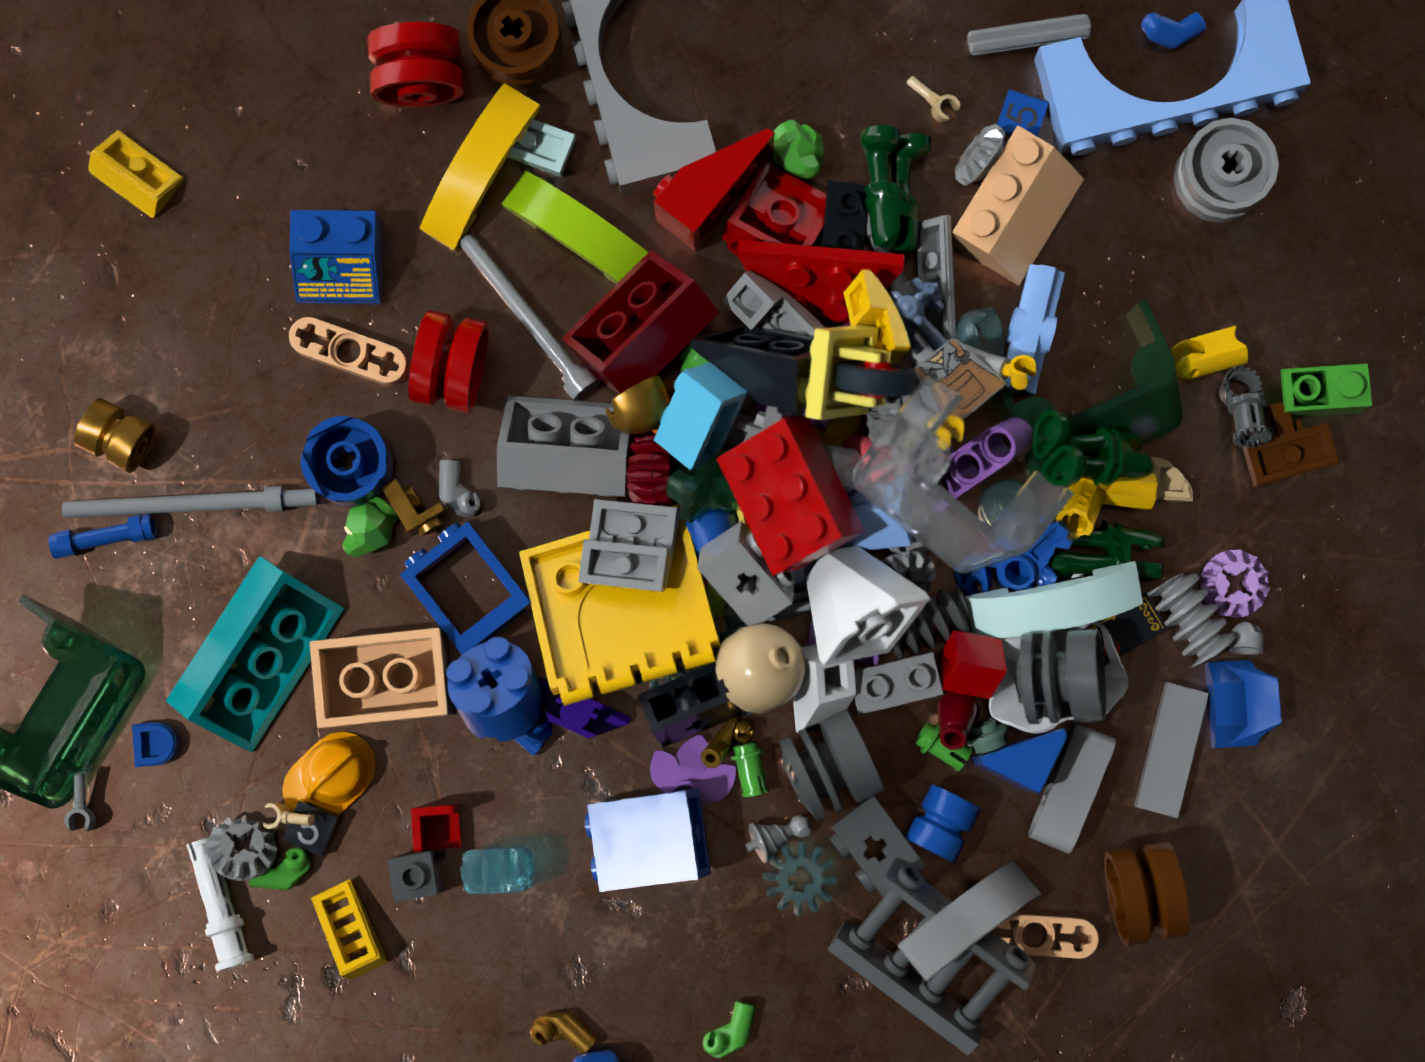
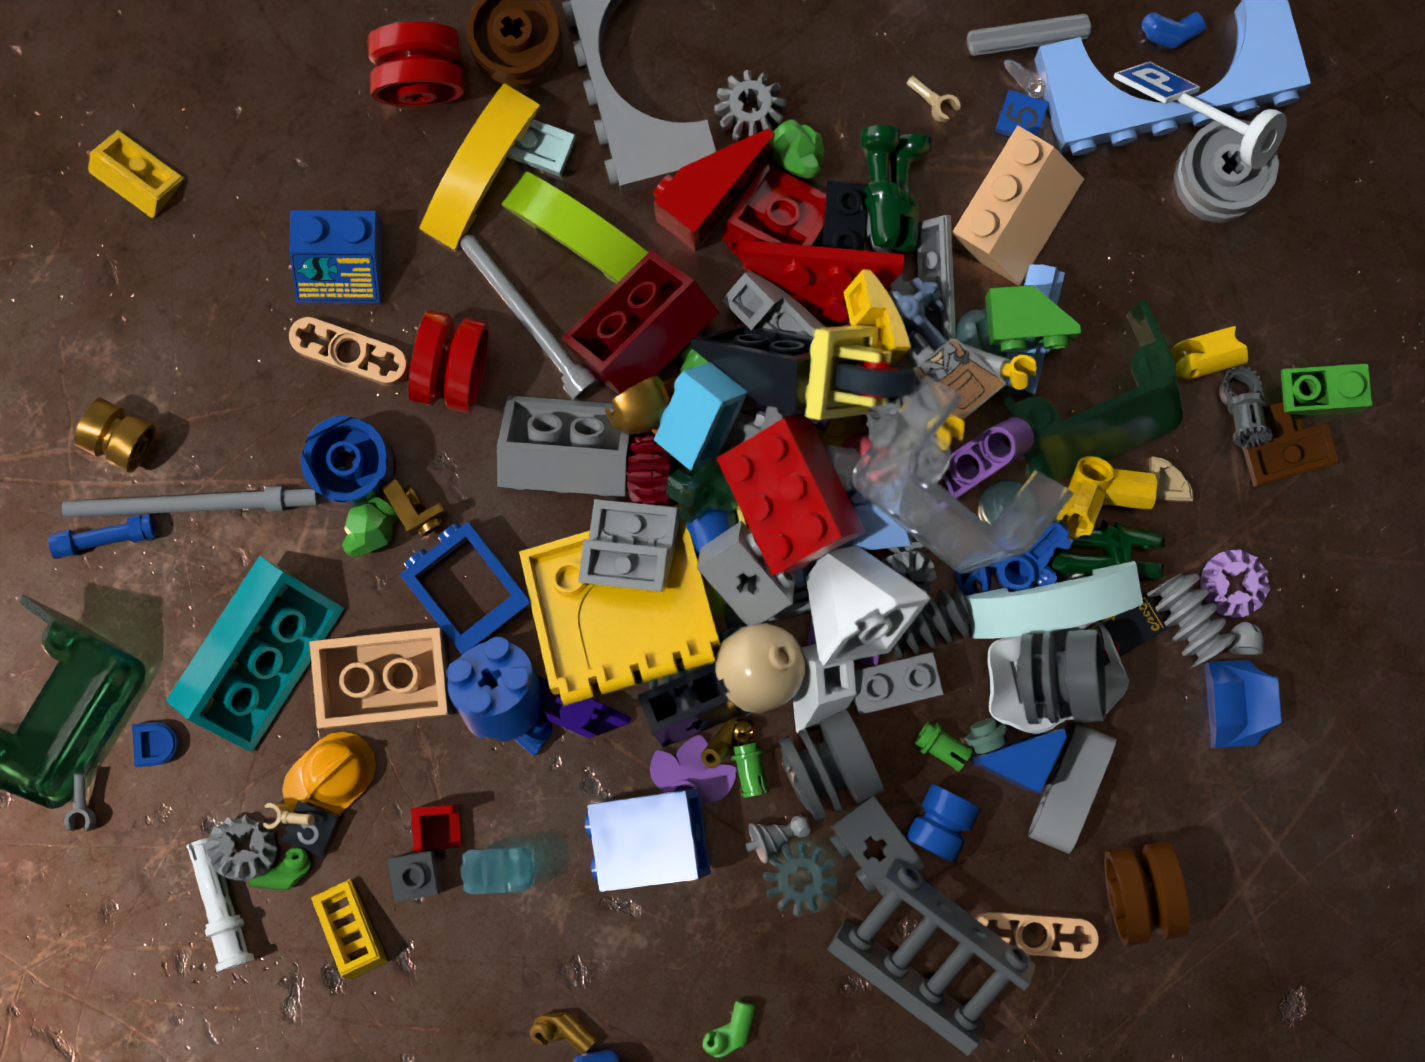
light grey arm [439,460,481,518] -> none
light grey slope [898,860,1041,981] -> none
dark red cone [937,692,980,750] -> none
red panel [938,630,1007,699] -> none
light grey gear [955,123,1005,186] -> none
dark green piece [1032,410,1153,487] -> none
light grey tile [1133,682,1209,818] -> none
none -> light grey gear [715,69,786,141]
none -> bright green slope [985,285,1081,353]
none -> clear animal [1004,60,1046,98]
none -> white piece [1114,62,1287,169]

